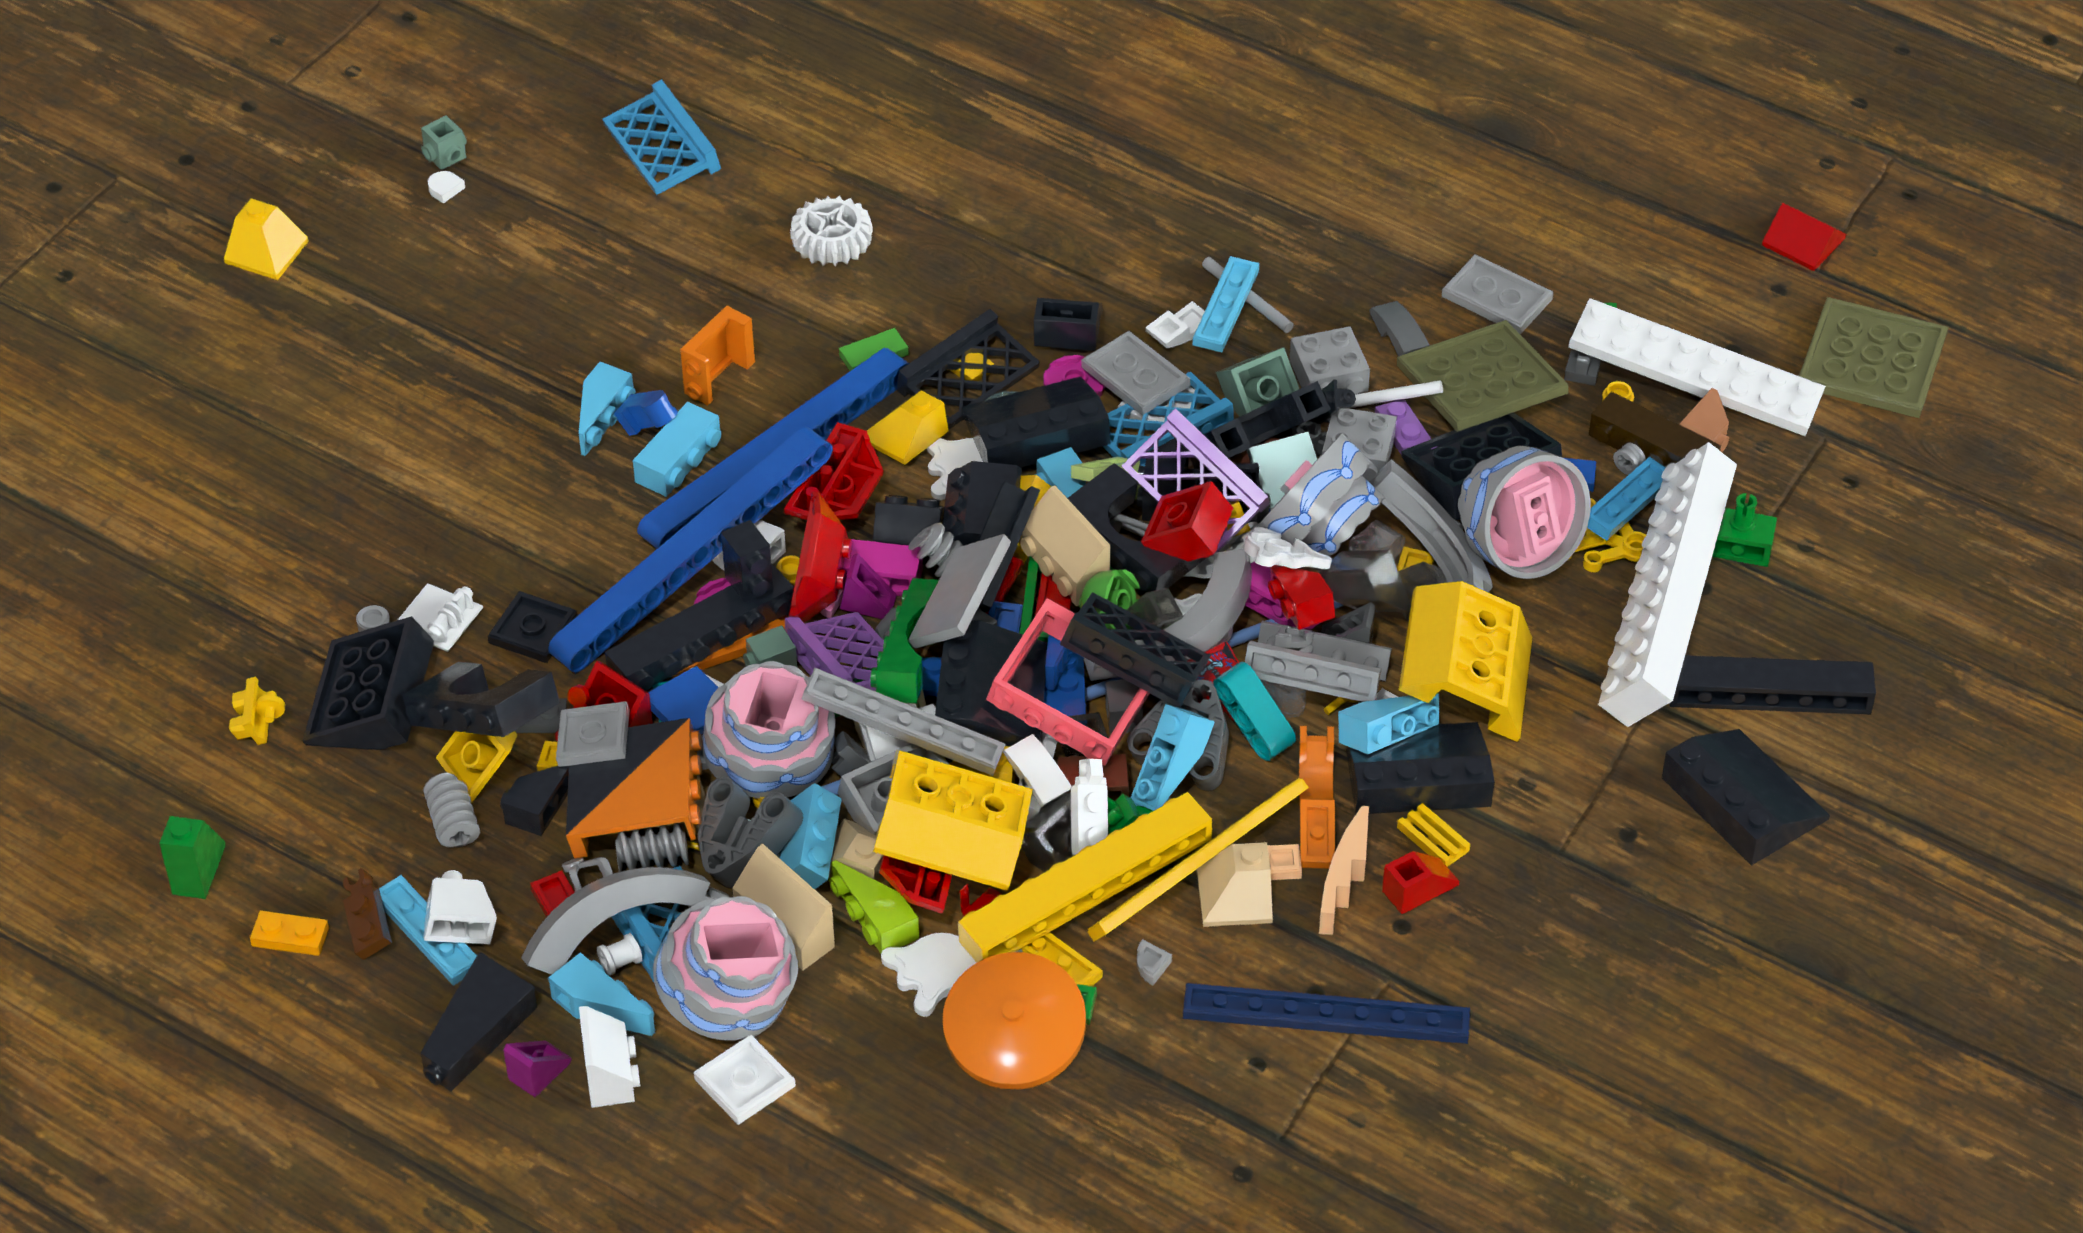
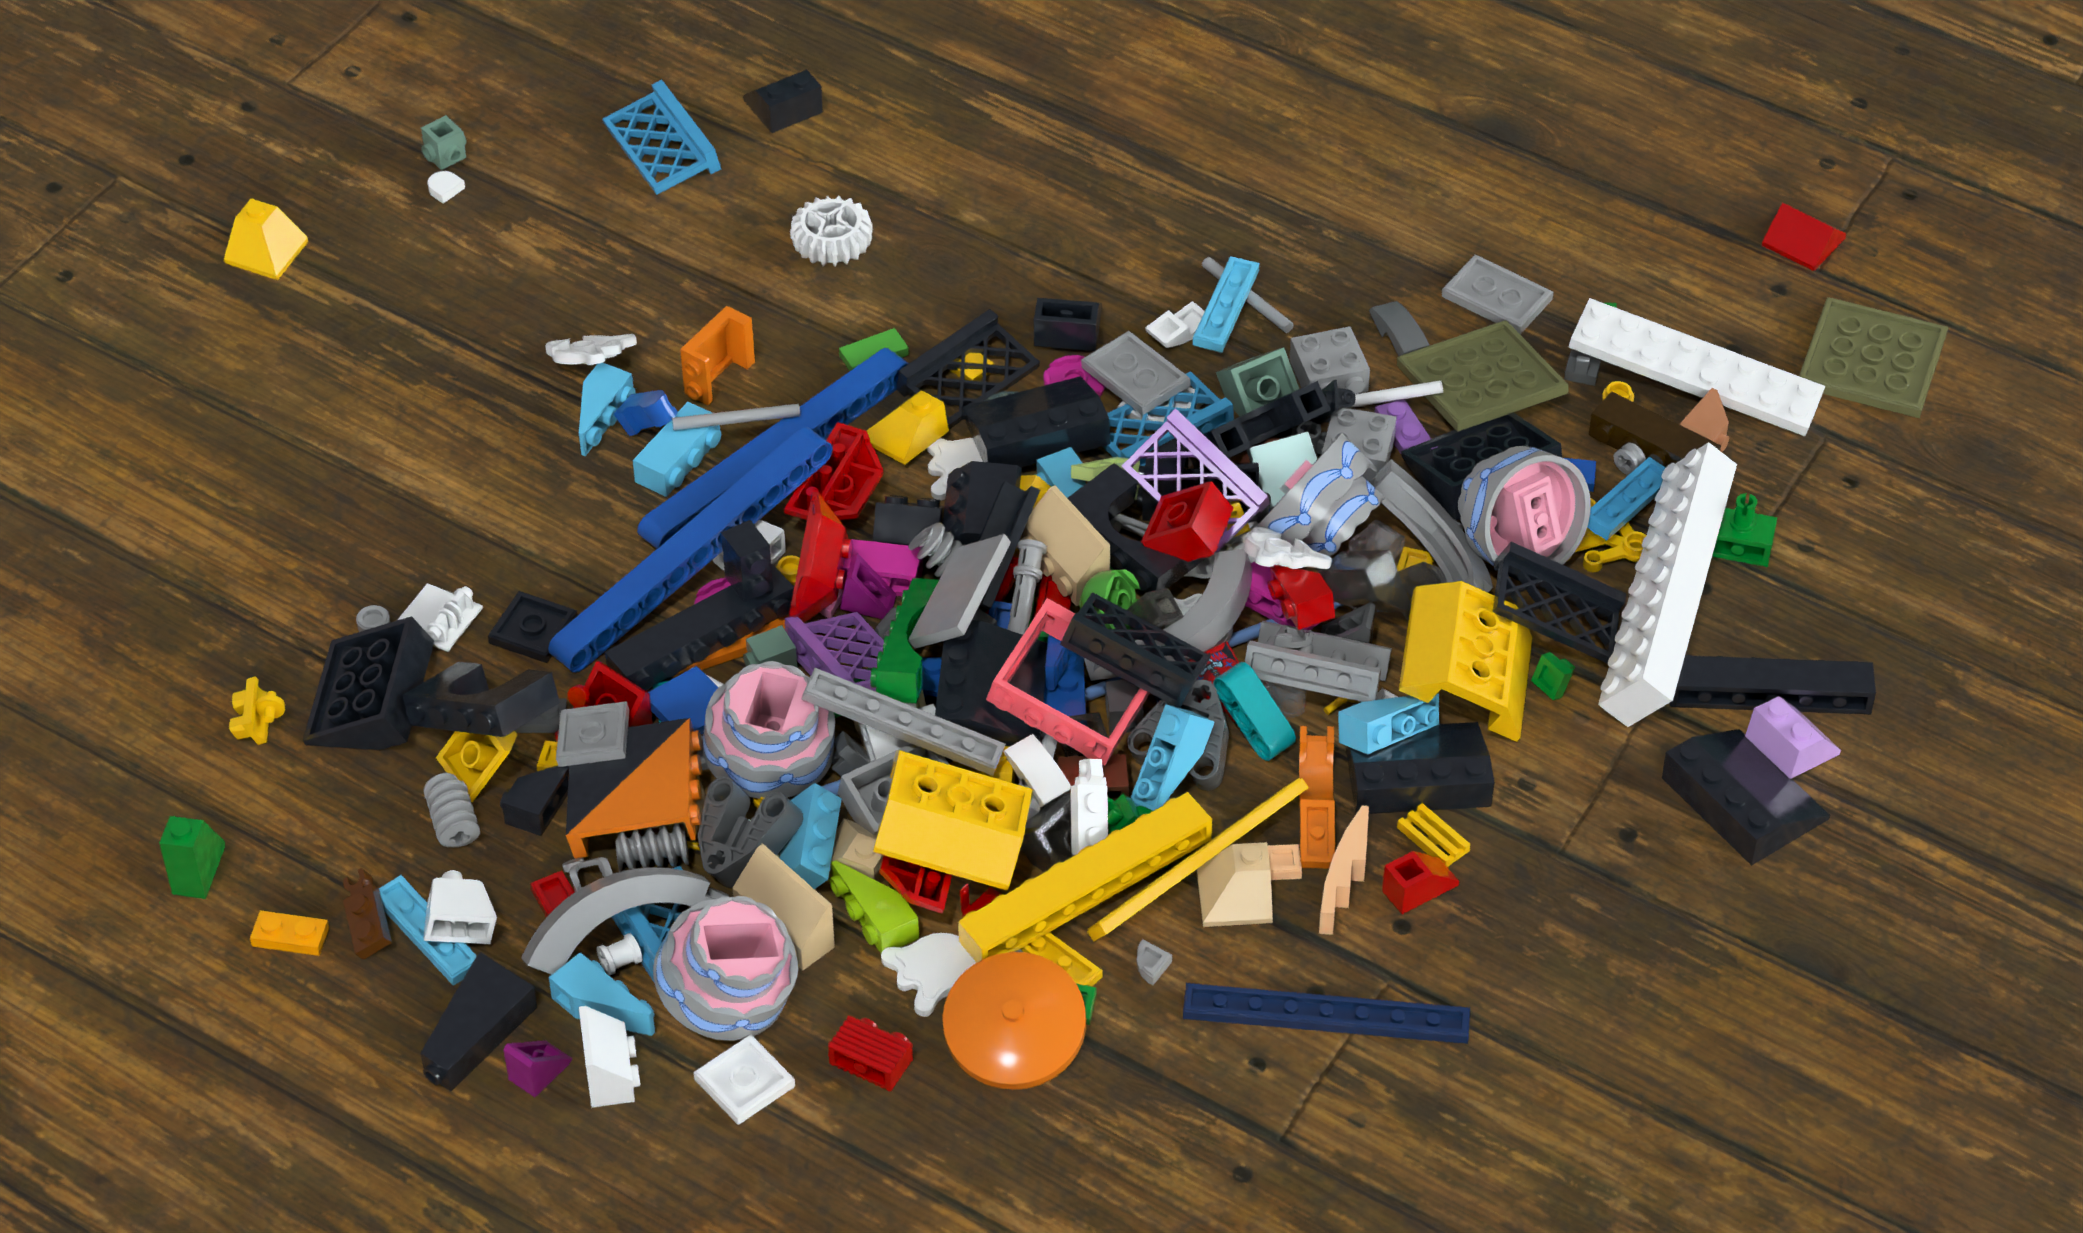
none -> white tile [545,334,637,365]
none -> light grey bar [672,404,800,431]
none -> black slope [743,70,823,133]
none -> red brick [828,1015,913,1092]
none -> light grey pin [1007,539,1047,635]
none -> black fence [1492,542,1626,664]
none -> green tile [1531,652,1575,700]
none -> lavender slope [1745,696,1841,779]

